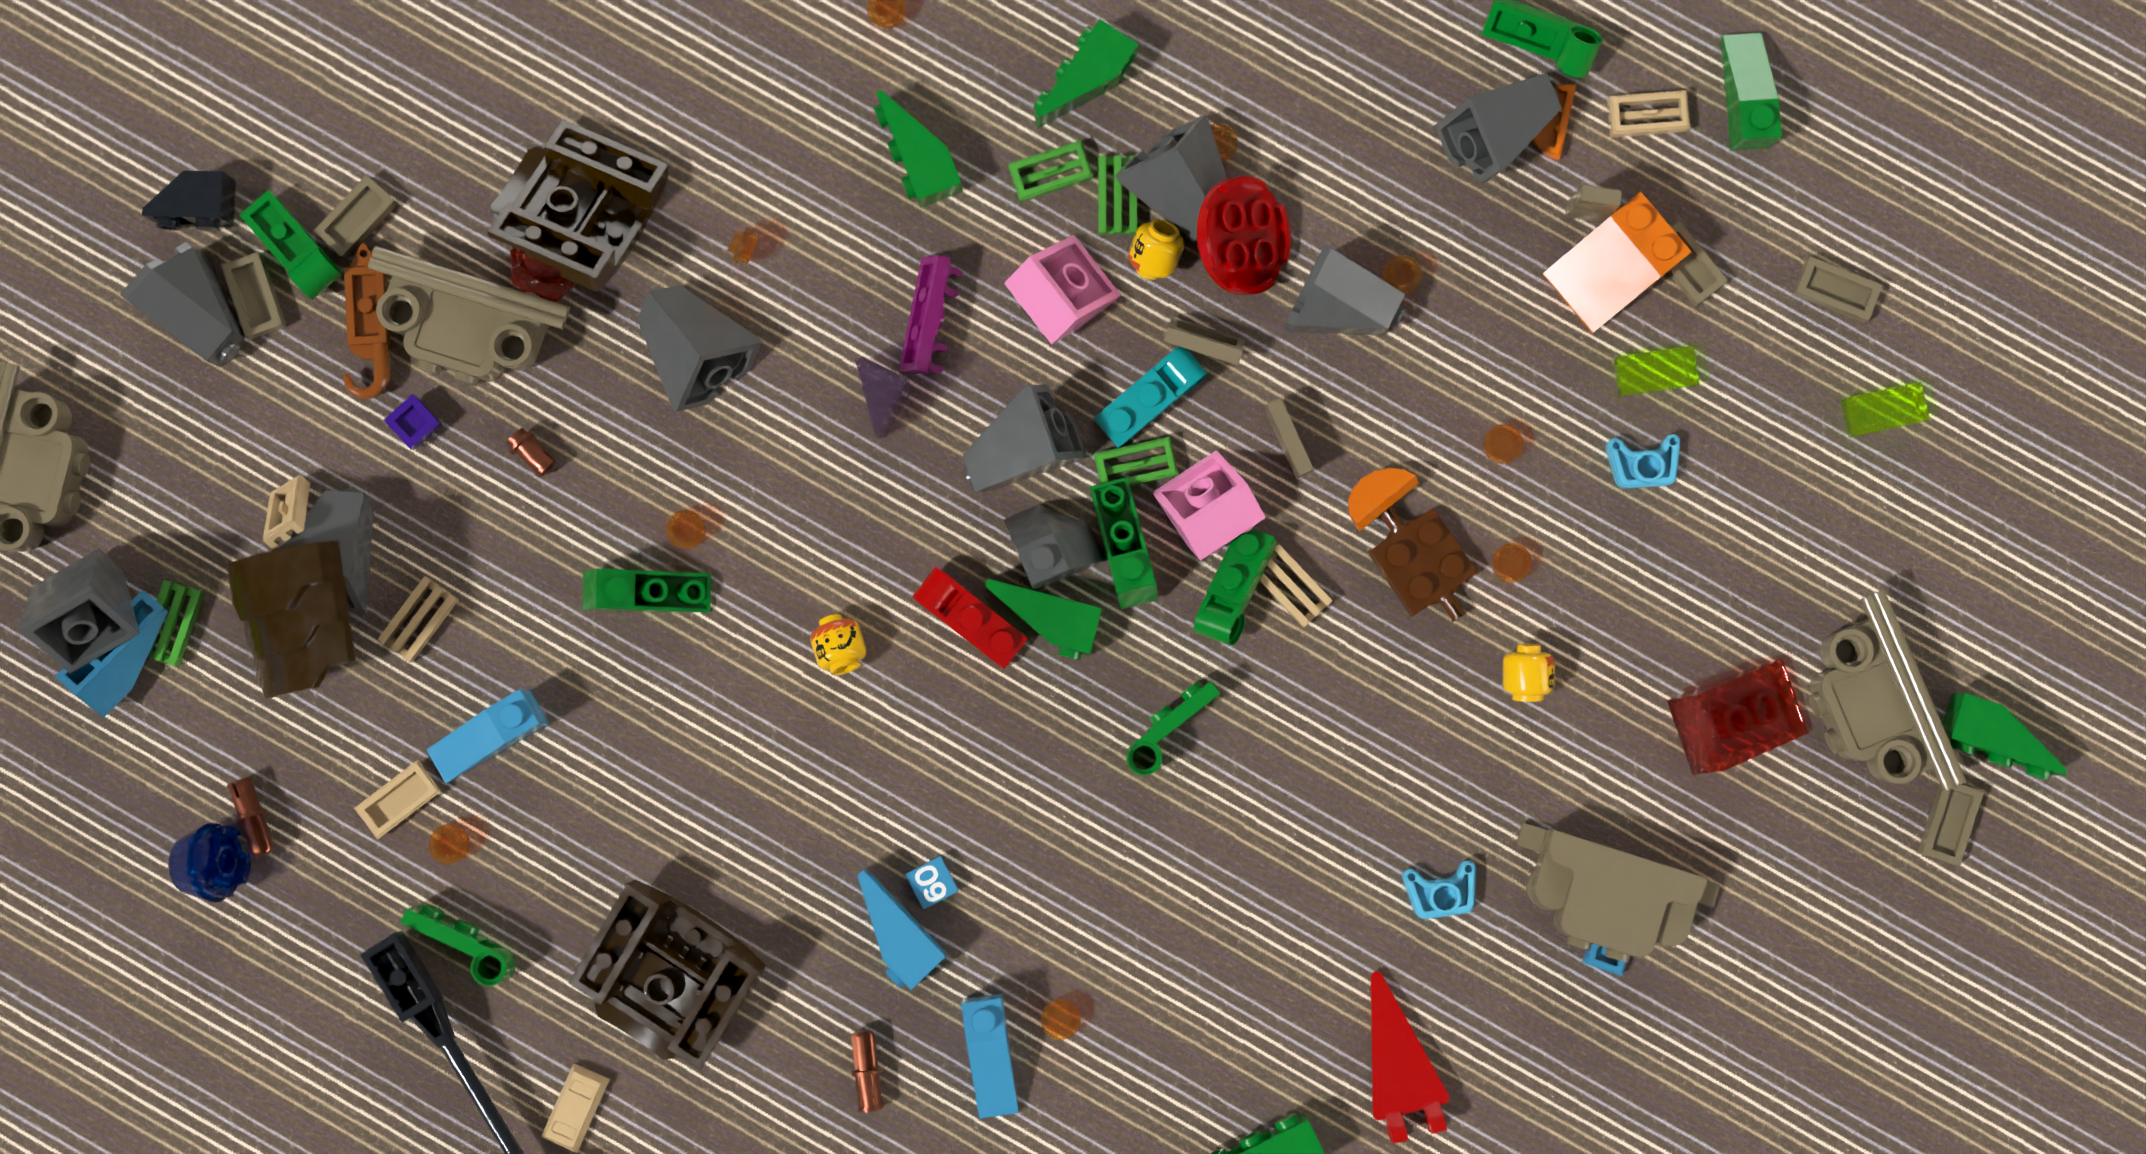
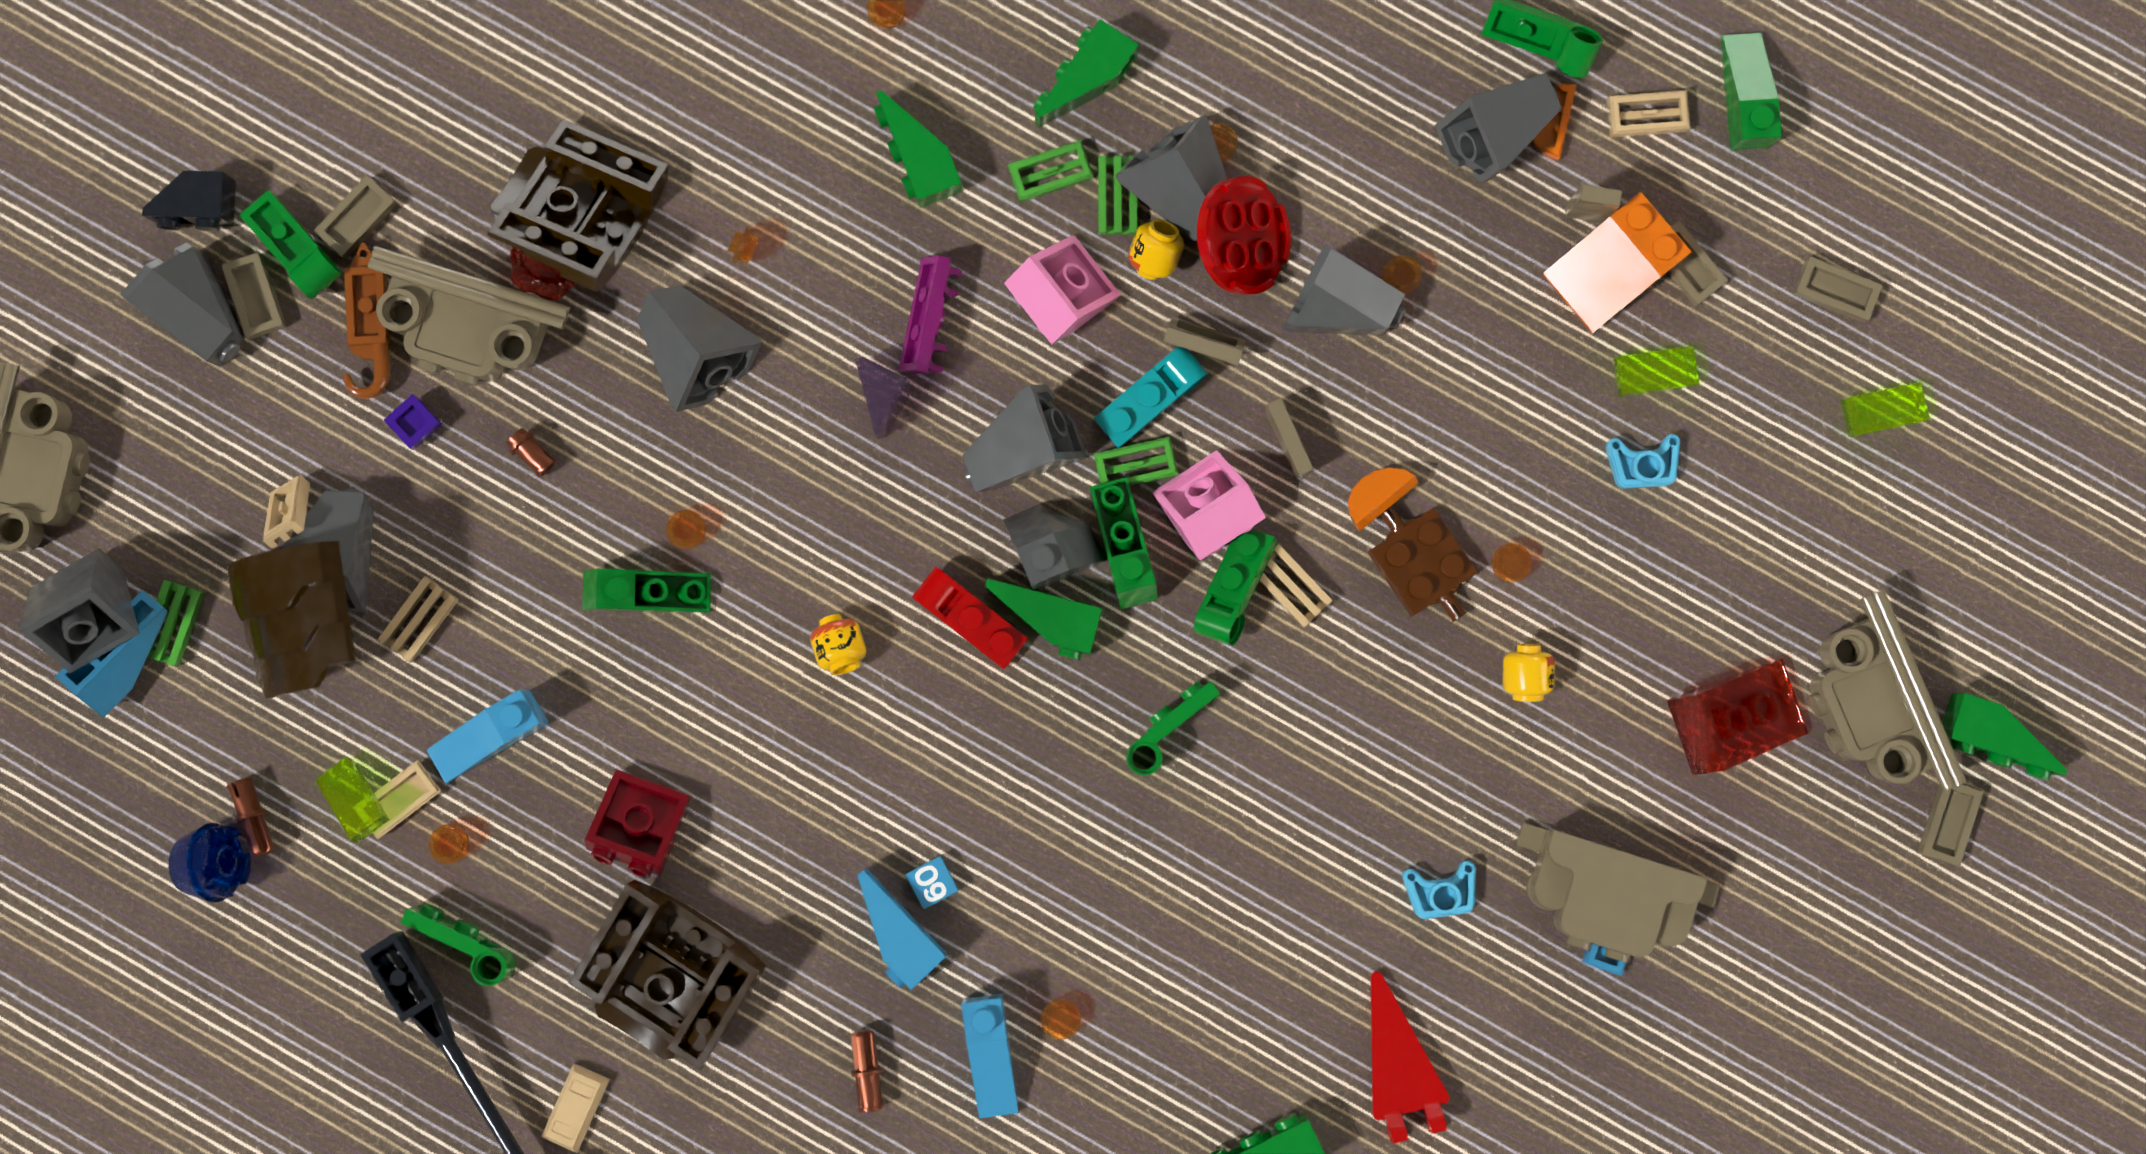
clear orange plate [1483,424,1523,464] -> none
none -> clear neon green tile [315,756,390,844]
none -> dark red plate [585,769,690,878]

